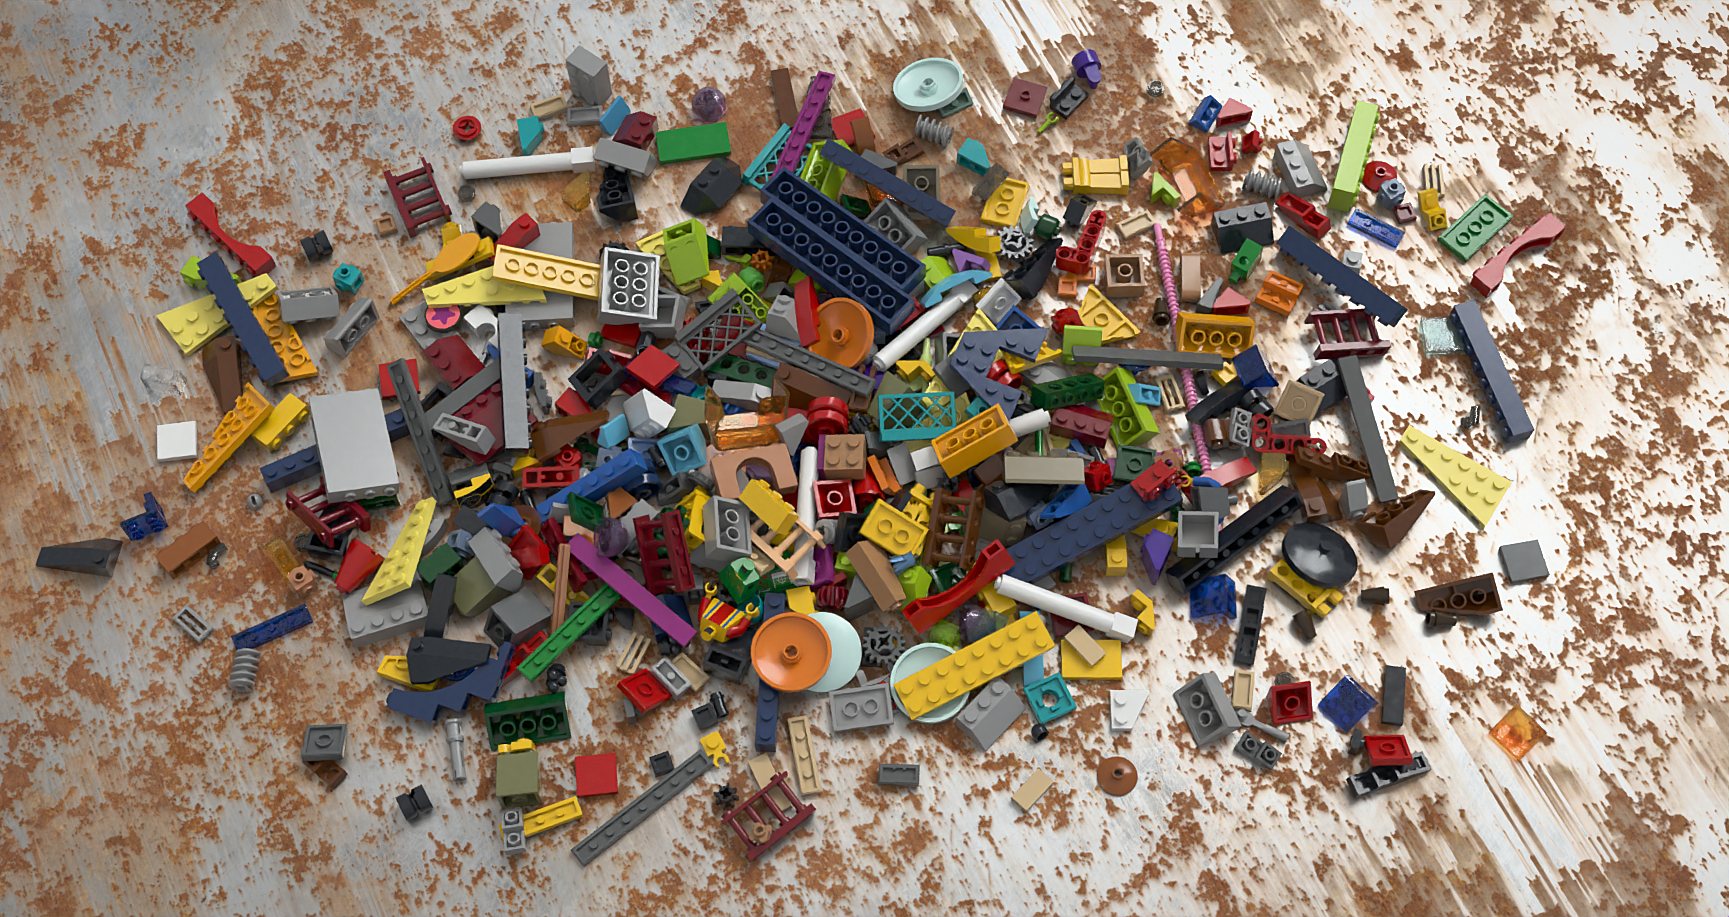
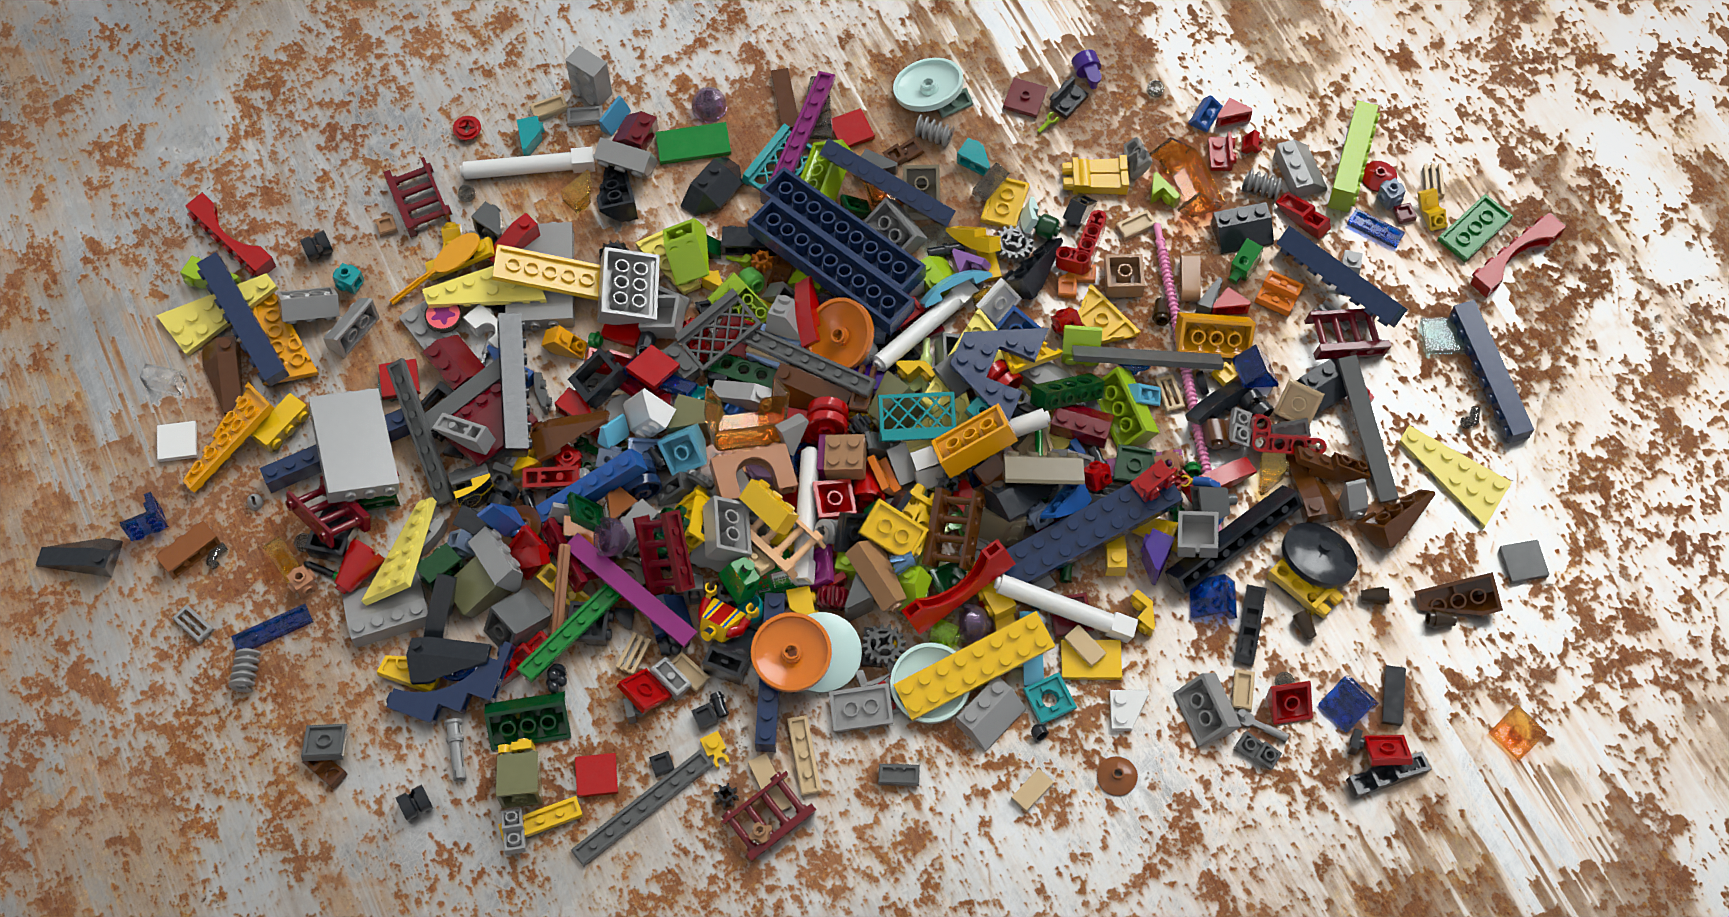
dark orange slope [850,116,876,156] -> none
clear light blue piece [967,609,1009,642] -> none

